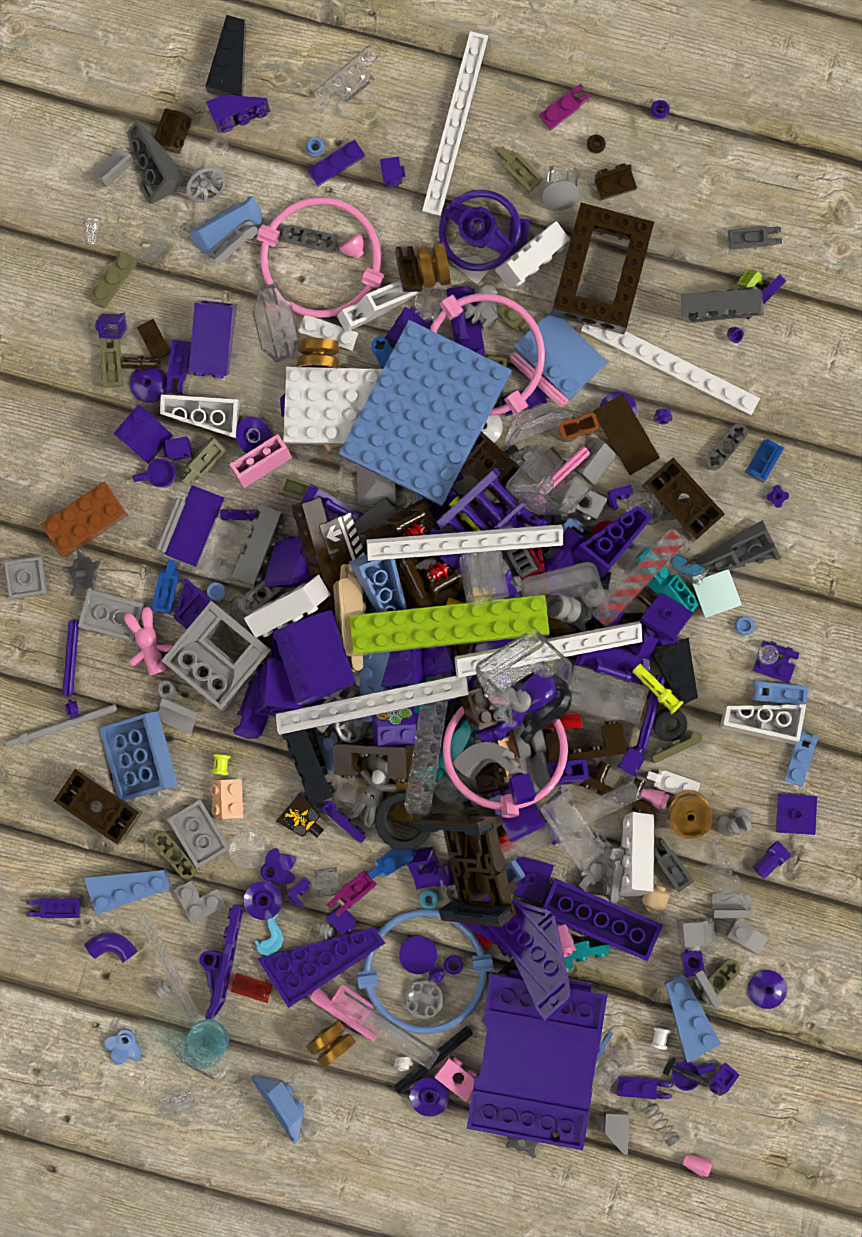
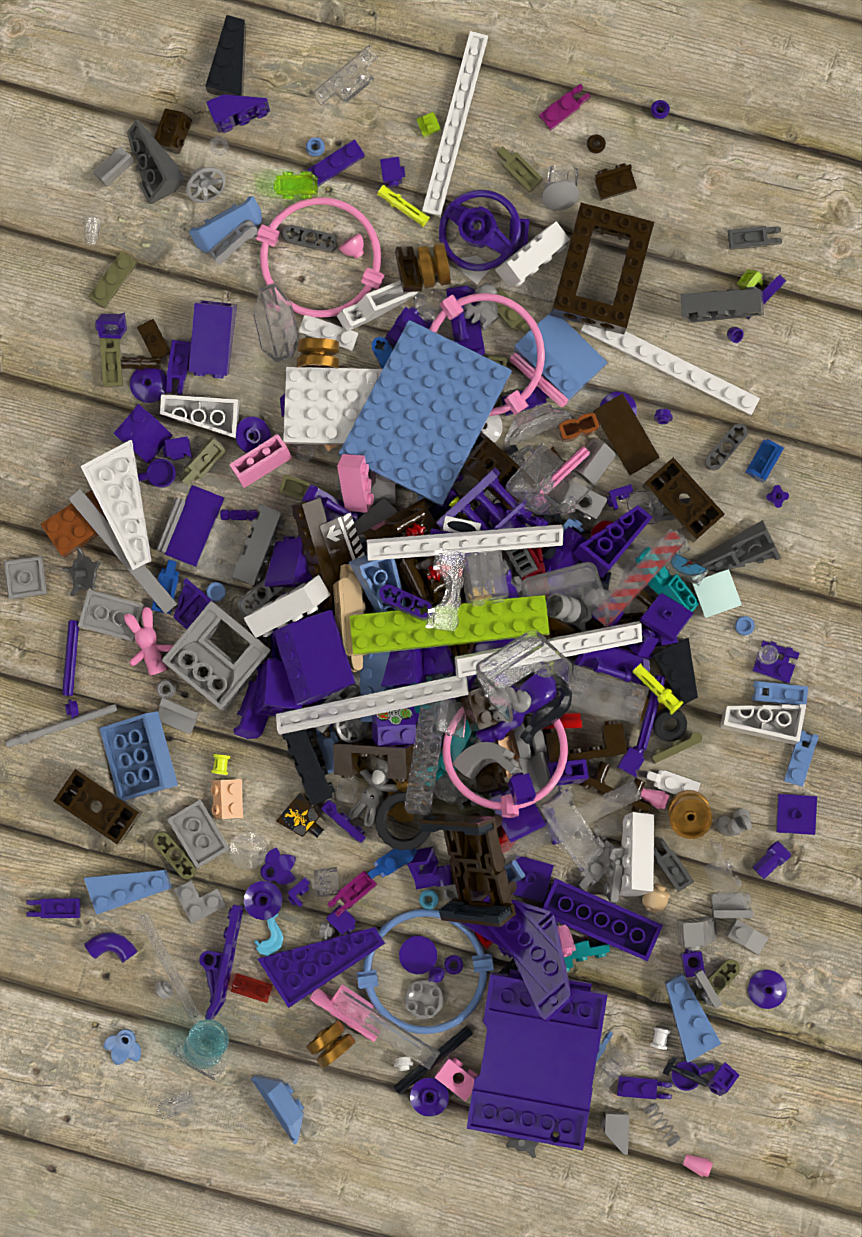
none -> light grey piece [68,489,177,614]
none -> white wing [81,440,151,570]
none -> clear neon green brick [274,171,318,199]
none -> bright pink brick [337,454,374,513]
none -> neon yellow pin [377,185,430,227]
none -> dark purple beam [379,584,433,620]
none -> lime tile [416,112,441,138]
none -> clear arch [426,549,466,631]
none -> clear piece [435,699,466,738]
none -> sticker [443,516,481,533]

